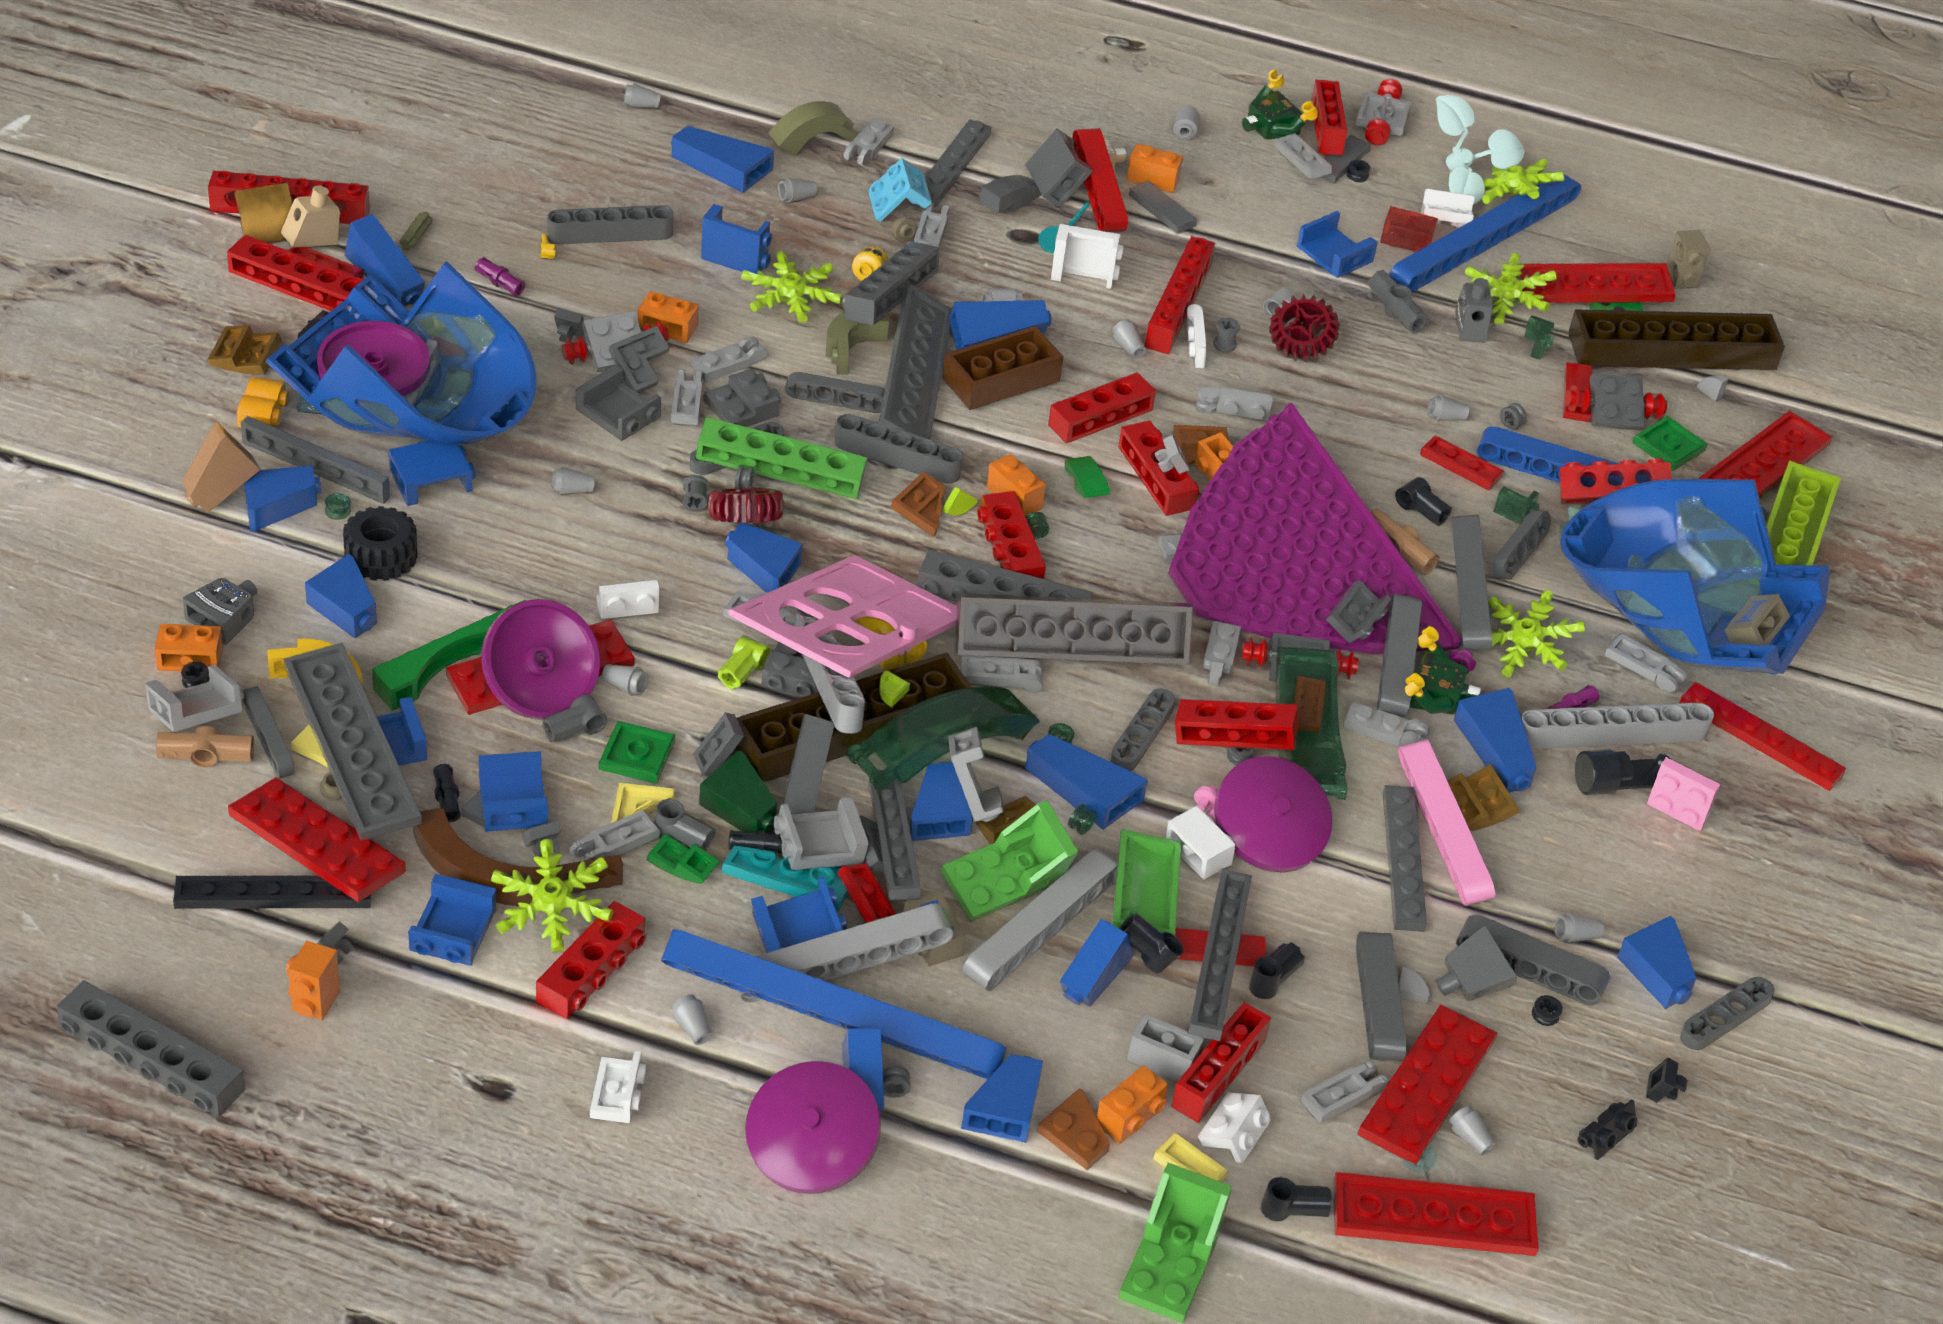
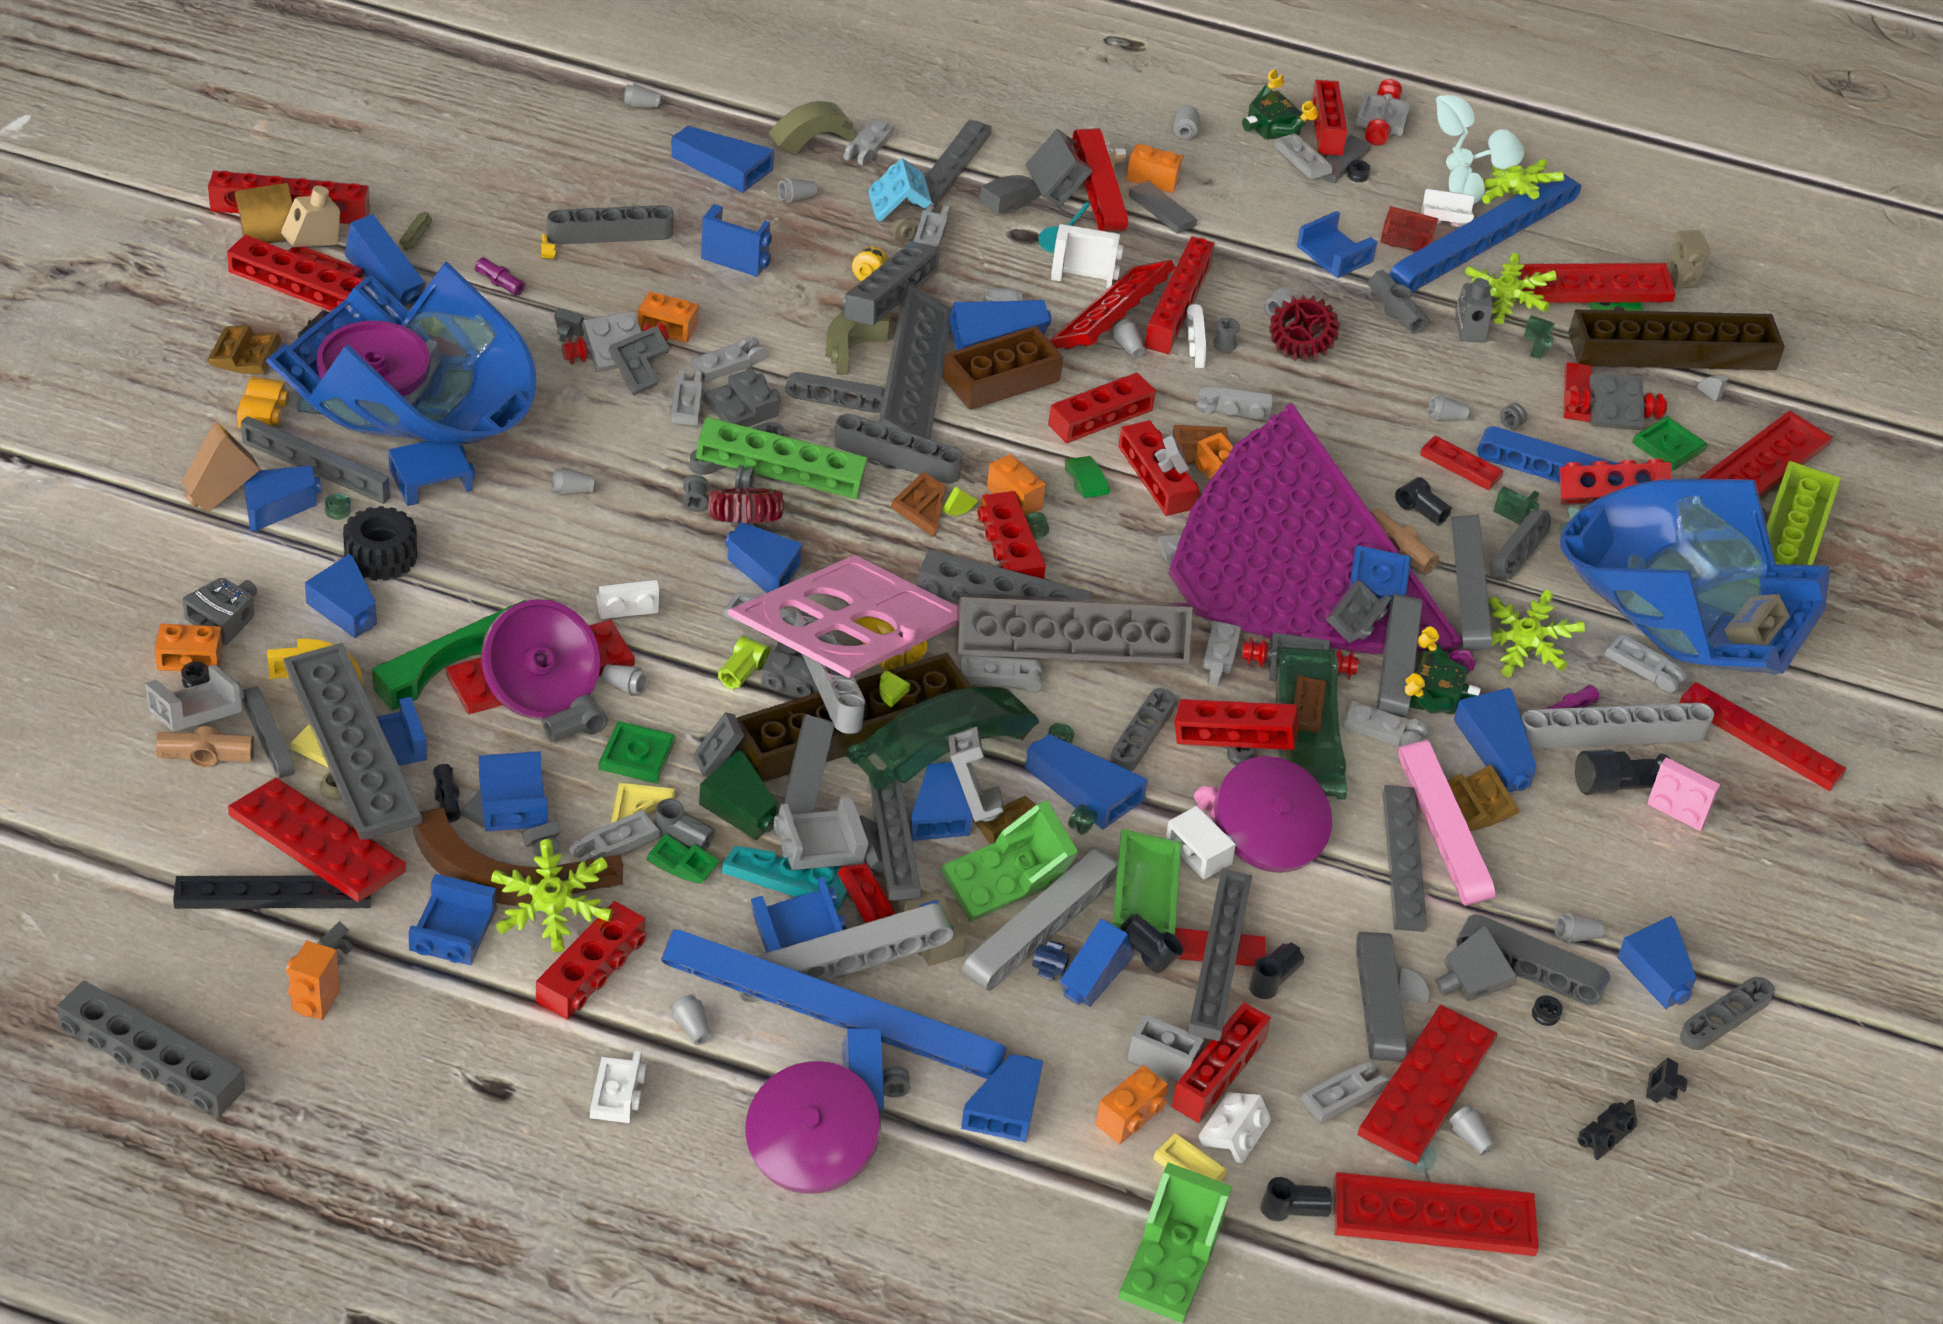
dark grey panel [576,365,661,441] -> none
black pin [728,830,782,853] -> none
lime piece [741,251,843,322] -> none
dark orange wing [1037,1088,1110,1170] -> none
none -> dark blue gear [1032,940,1070,981]
none -> red plate [1049,259,1175,350]
none -> blue tile [1349,545,1411,603]

